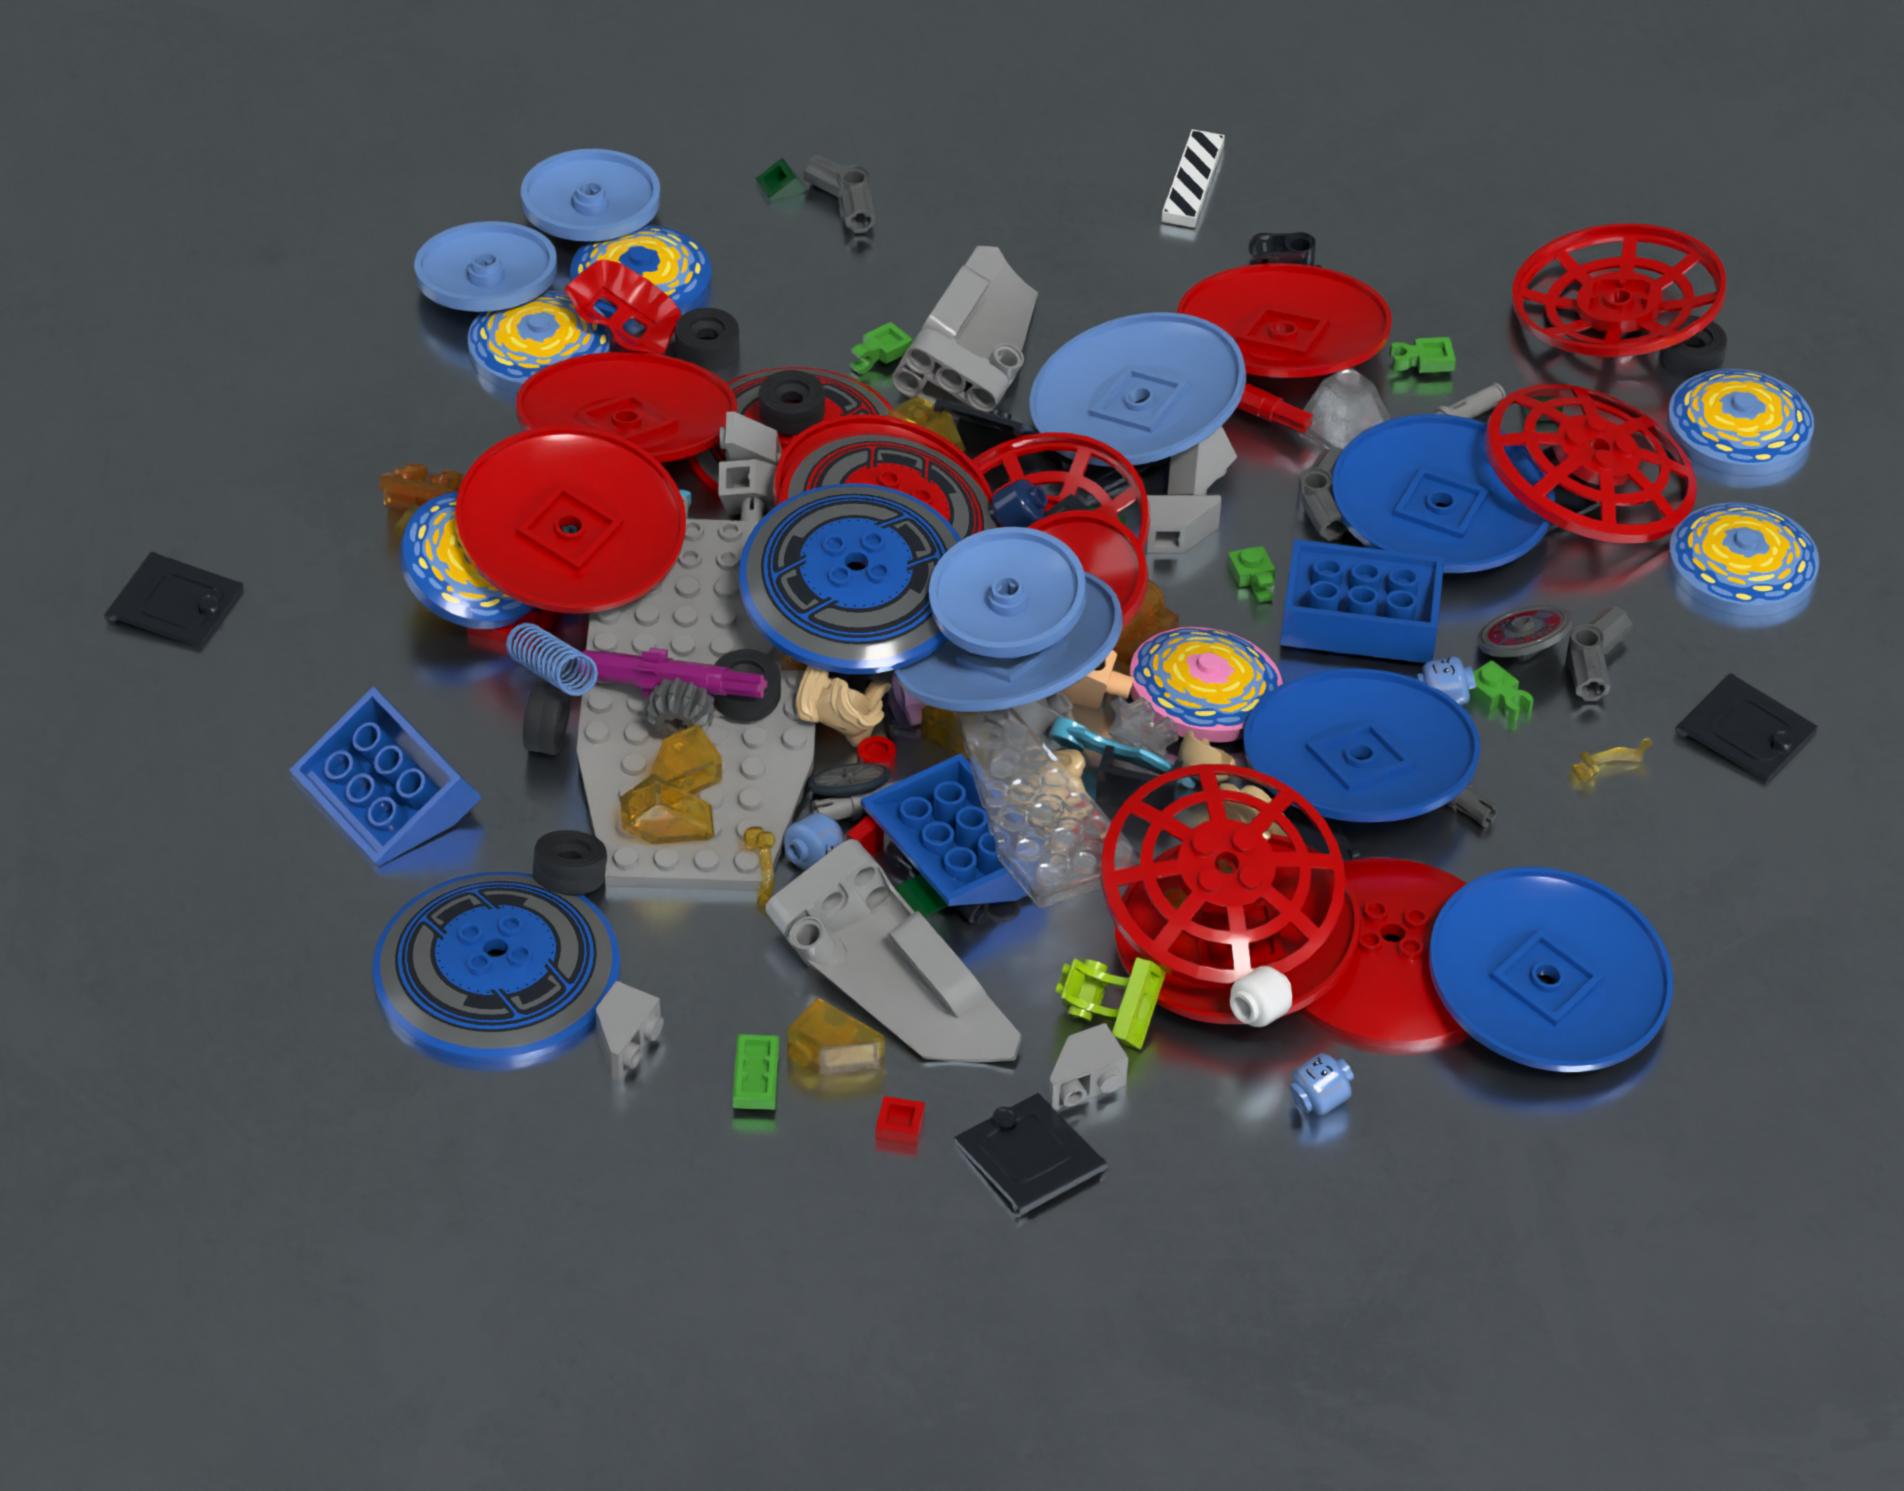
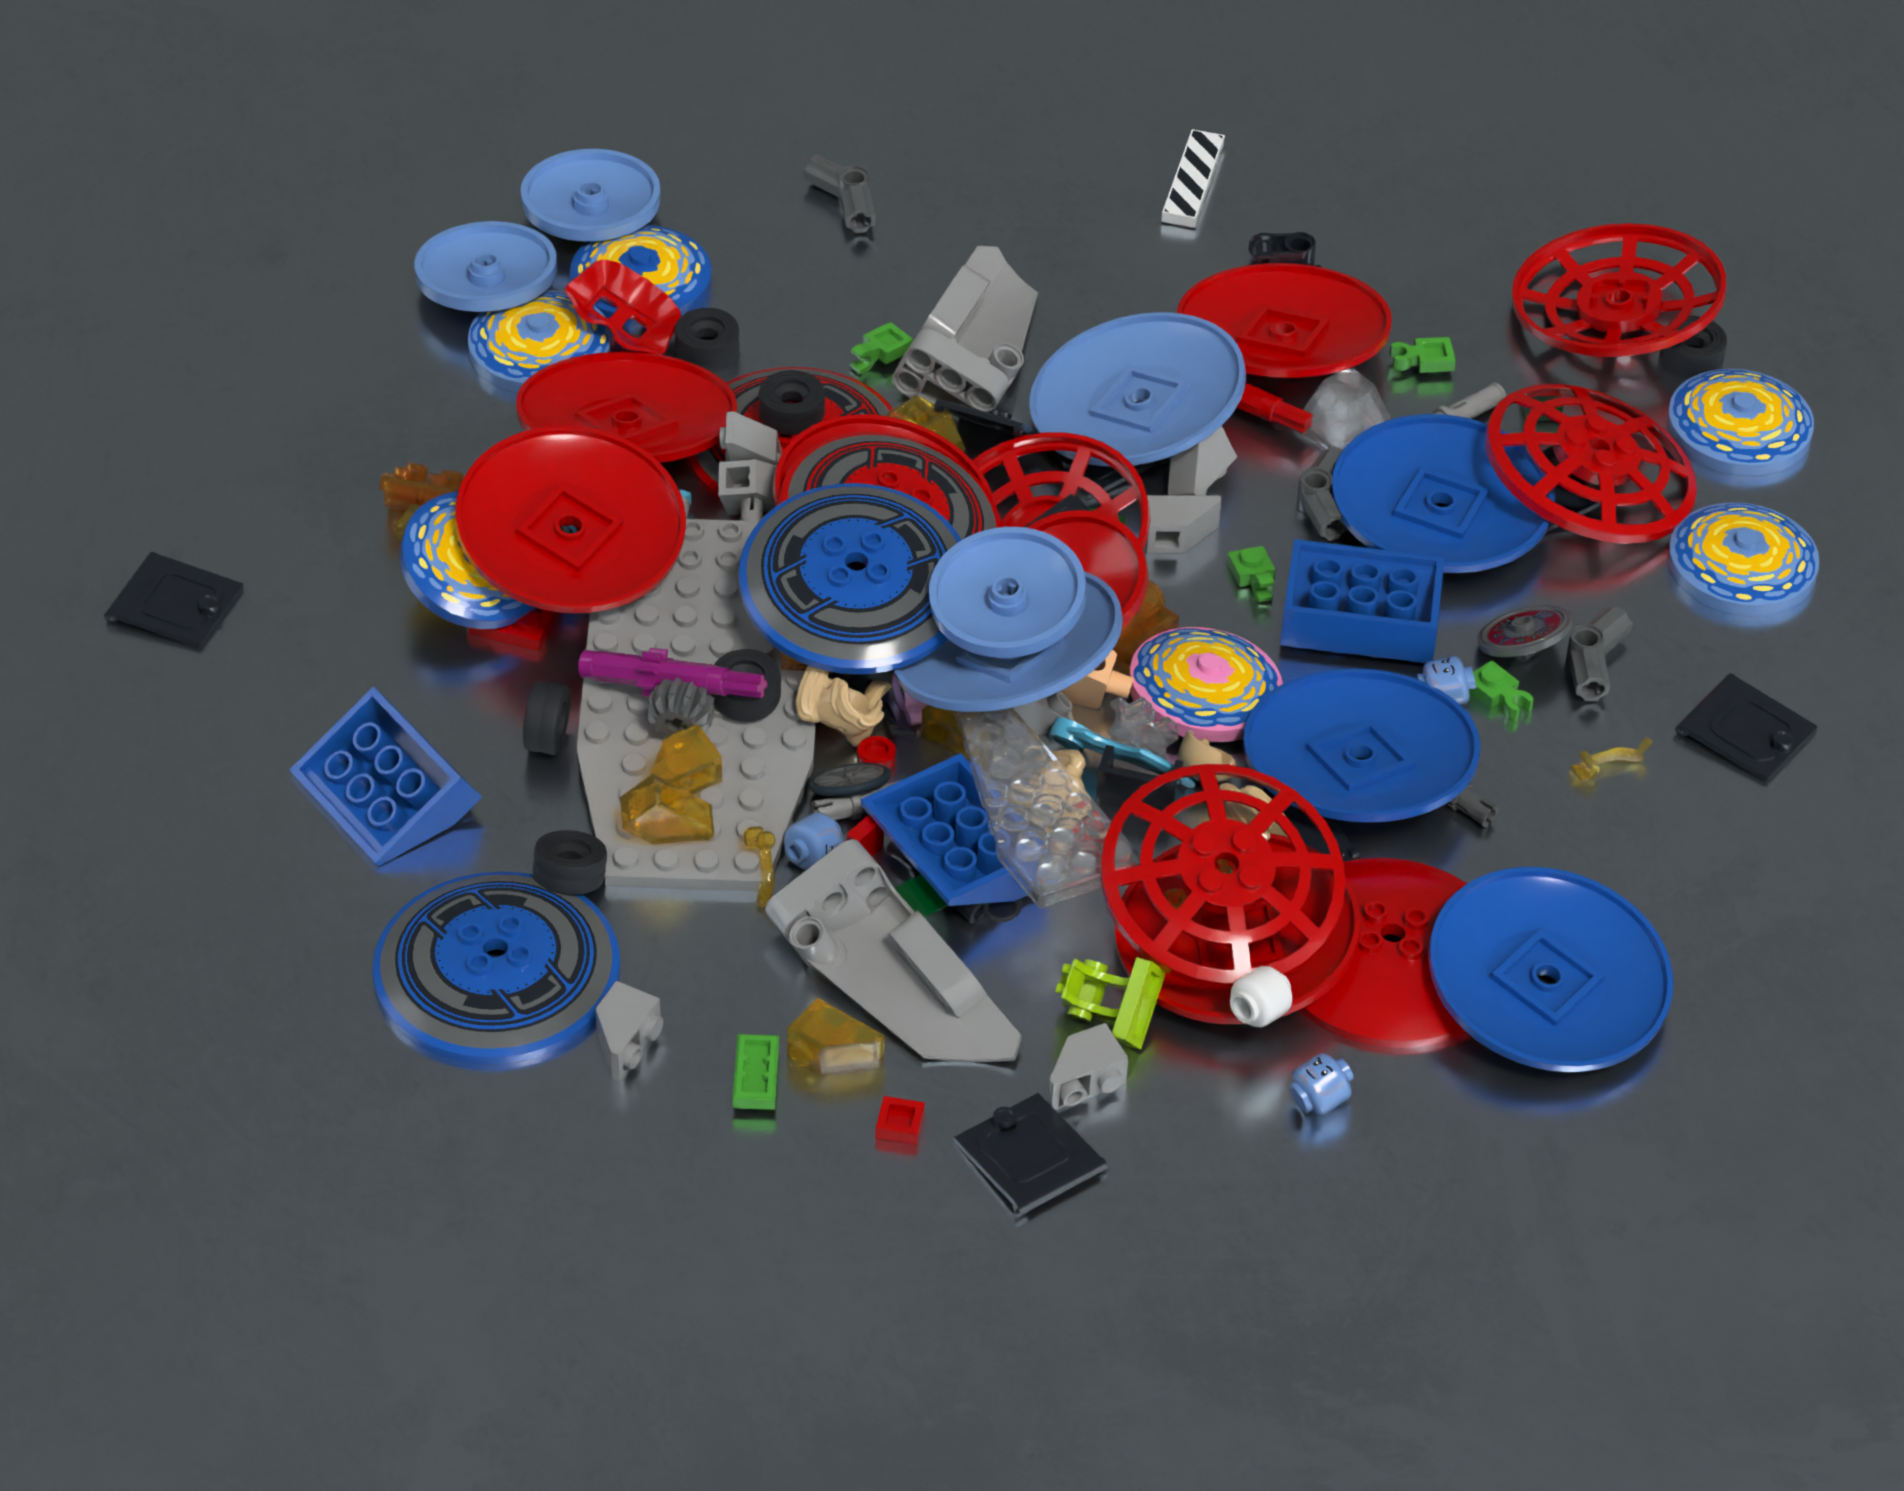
medium blue piece [506,623,598,696] -> none
dark green slope [755,157,807,201] -> none
dark blue head [989,479,1048,528] -> none

